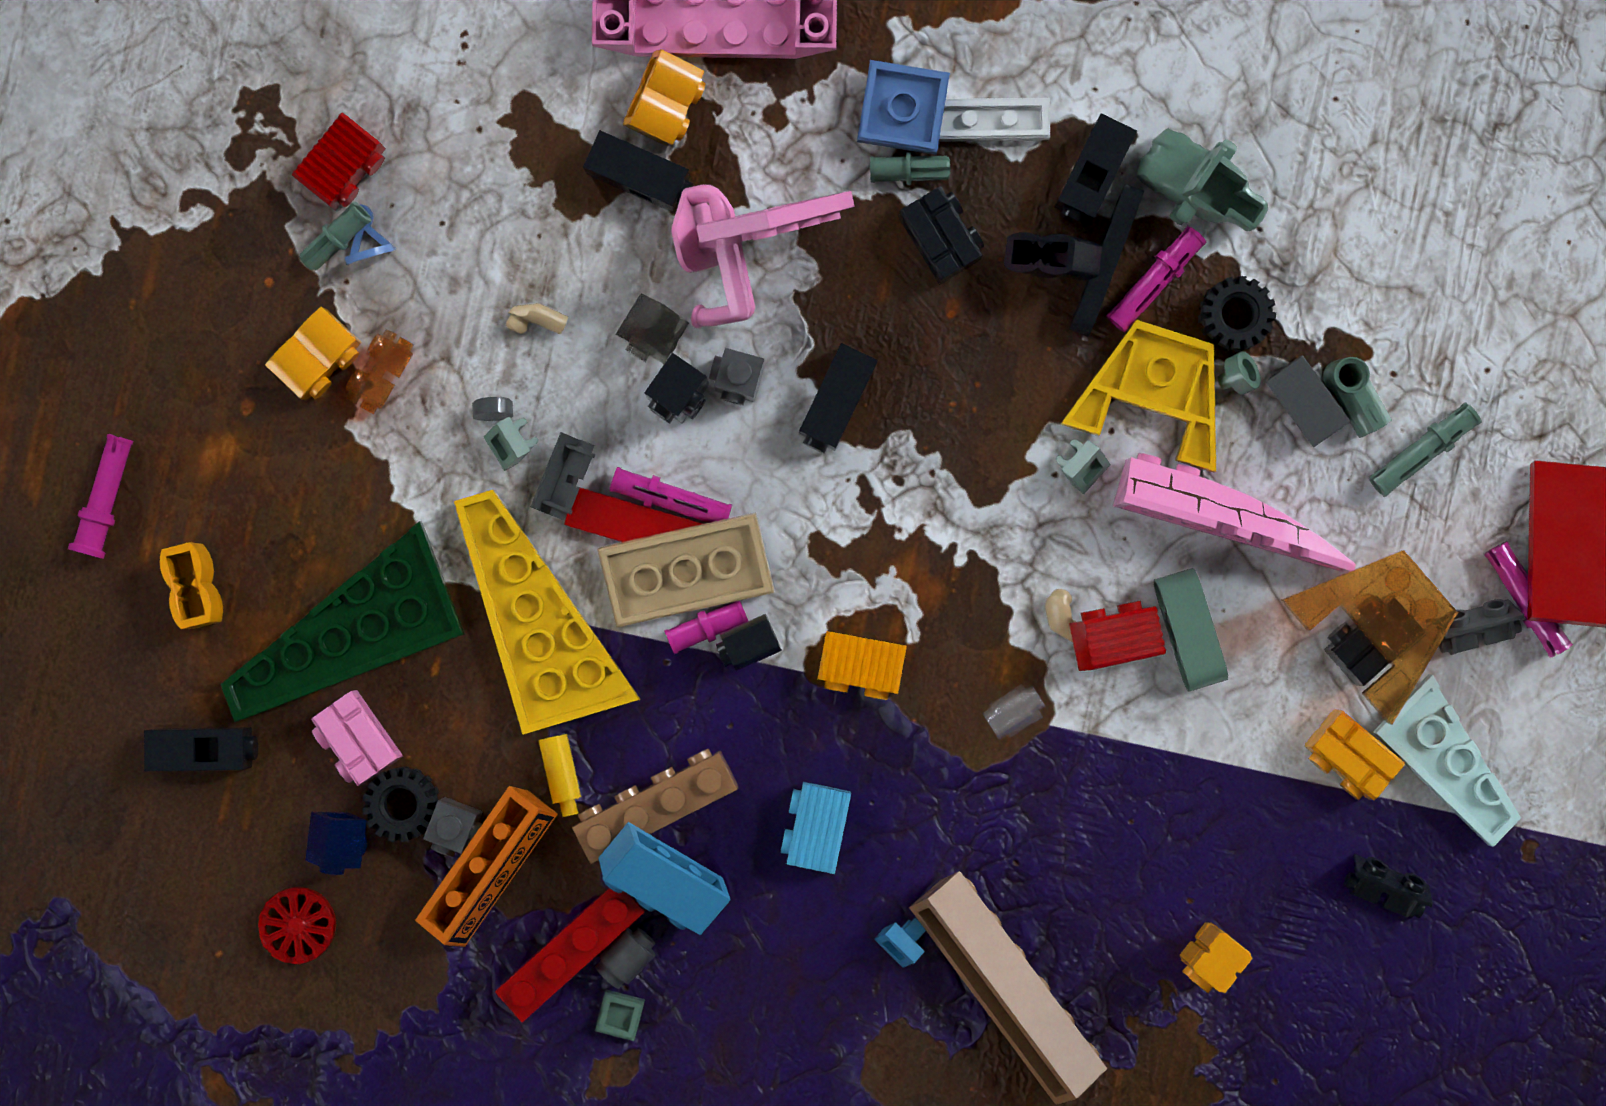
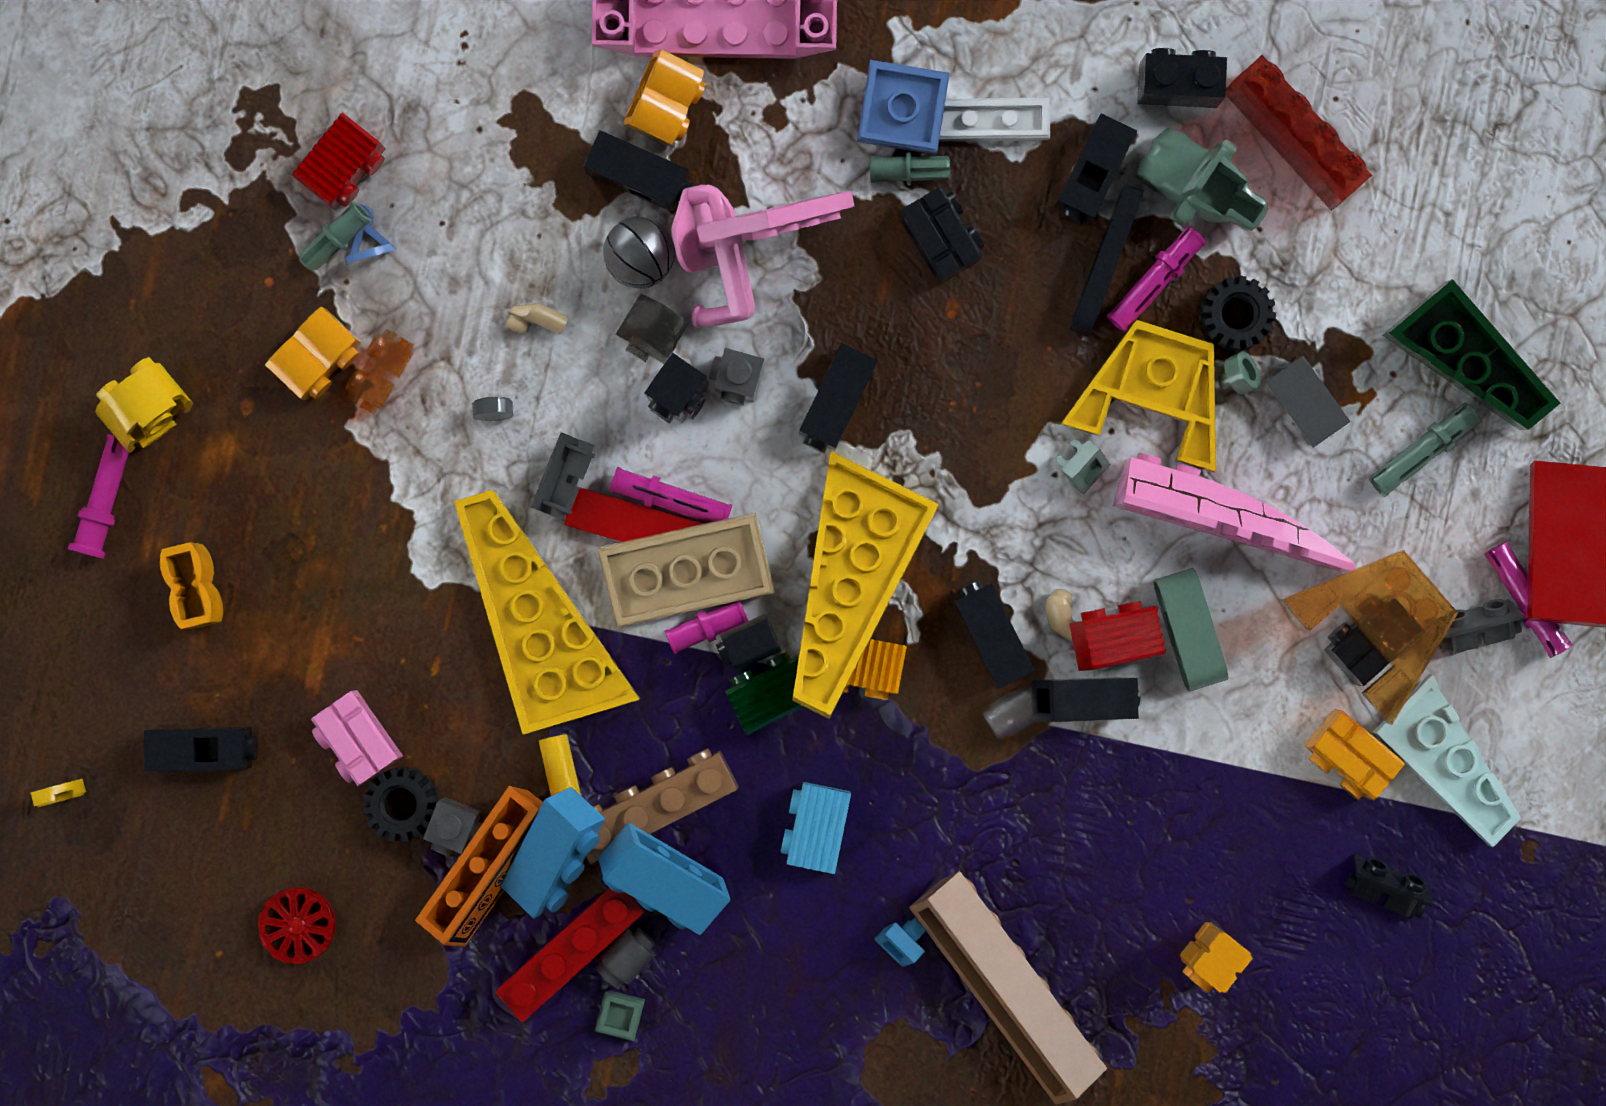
dark green wing [220,521,465,722] -> none
clear blue brick [305,812,367,875] -> none
sand green tile [484,417,539,471] -> none
black brick [1004,232,1102,281] -> none
sand green piece [1323,357,1392,438] -> none
none -> yellow tile [30,779,86,807]
none -> yellow brick [95,357,193,453]
none -> dark azure brick [500,787,605,919]
none -> flat silver piece [603,217,675,289]
none -> dark green brick [725,651,804,735]
none -> yellow wing [792,451,939,719]
none -> black brick [953,580,1035,689]
none -> black brick [1032,677,1141,722]
none -> black brick [1137,48,1227,108]
none -> clear red brick [1226,55,1372,211]
none -> dark green wedge [1382,279,1561,430]

